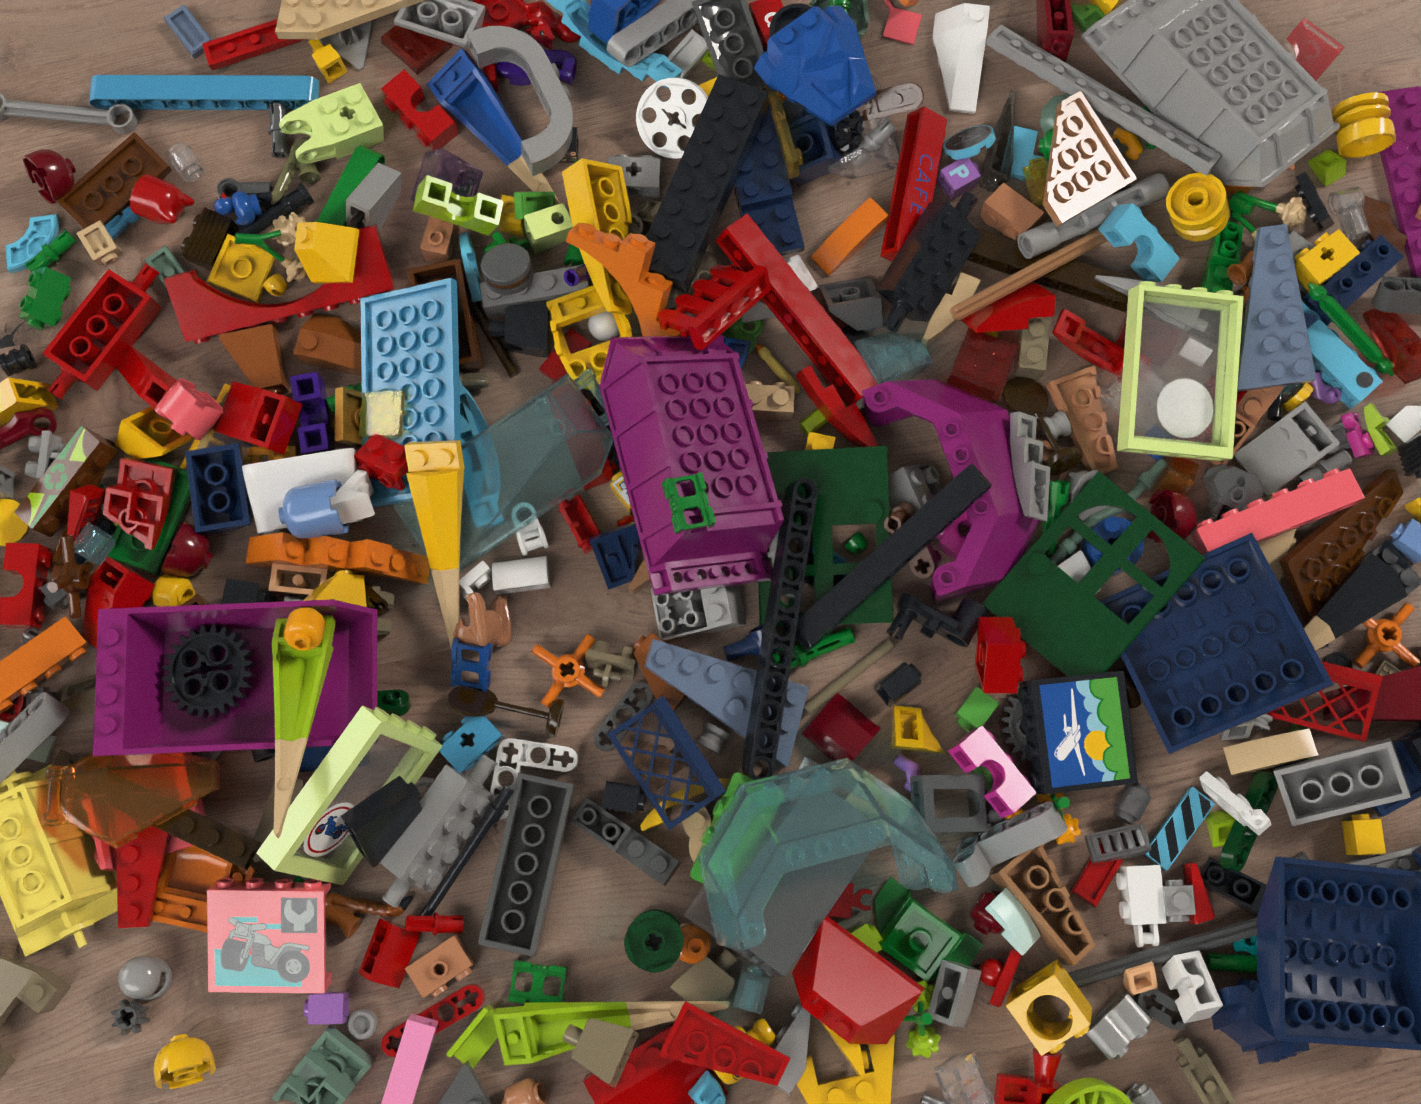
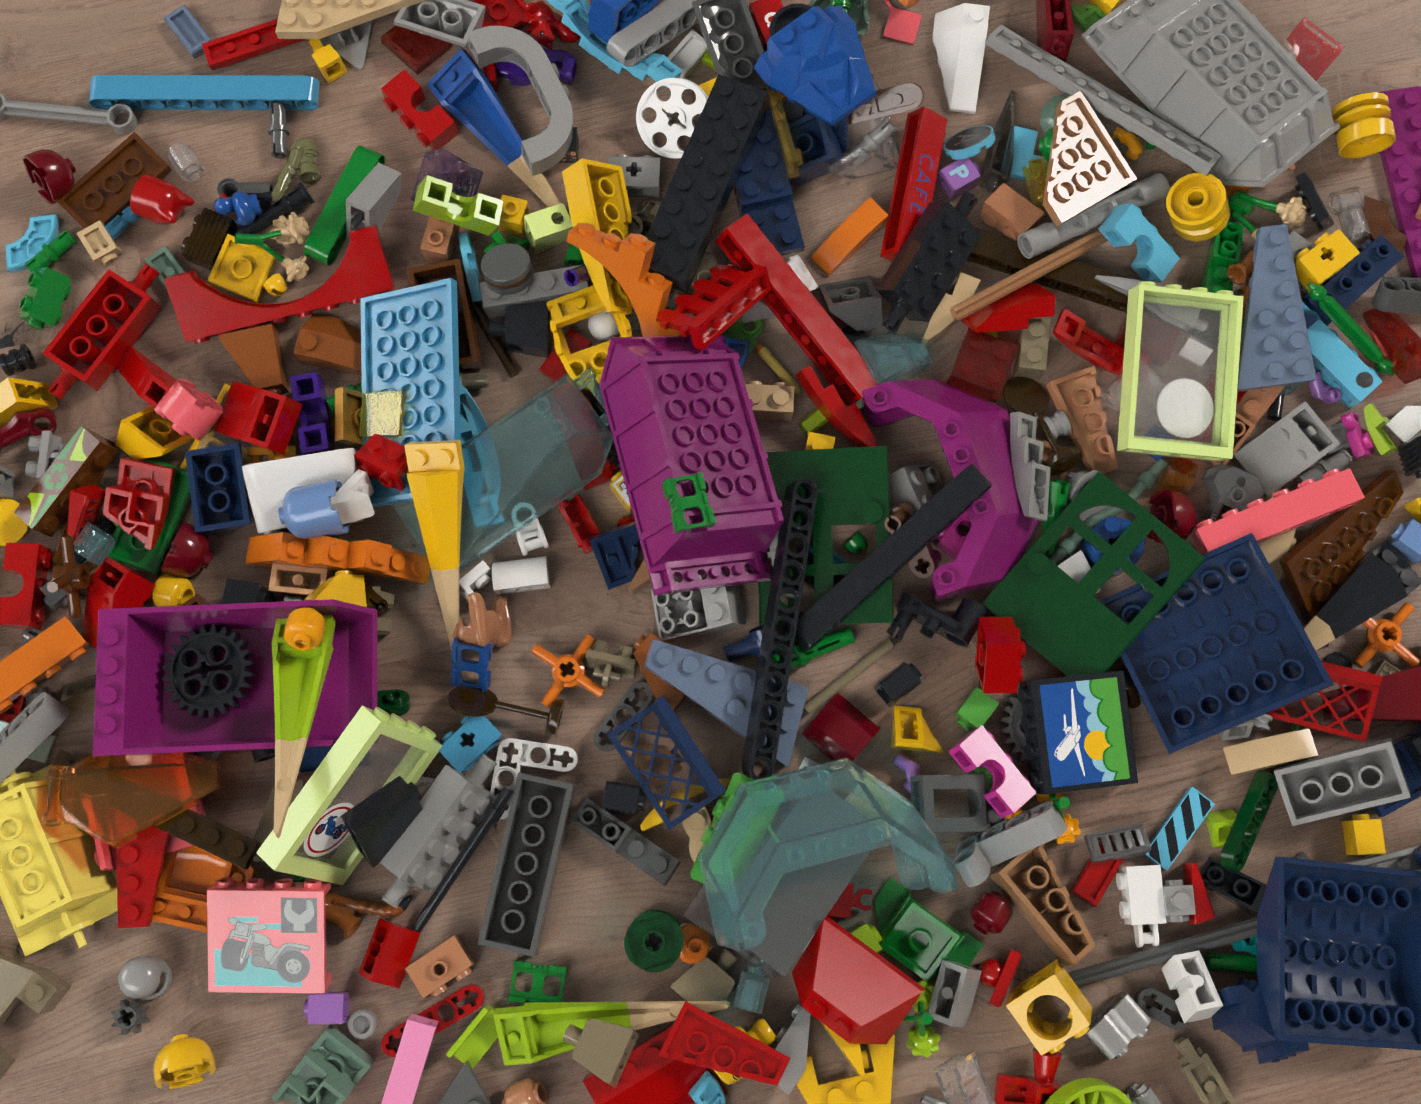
yellowish green brick [279,83,384,164] -> none
yellow slope [294,222,359,284] -> none
red axle [405,912,464,936] -> none
bright green tile [514,192,555,219] -> none
light grey wheel [695,722,730,755] -> none
black gear [835,110,865,153] -> none
light aqua slope [985,888,1041,956] -> none
flat silver brick [1113,783,1152,825] -> none
light nougat slope [1123,961,1158,996] -> none
white hinge [1199,771,1271,835] -> none
yellow tile [1283,383,1313,412] -> none
lime slope [1308,149,1347,186] -> none

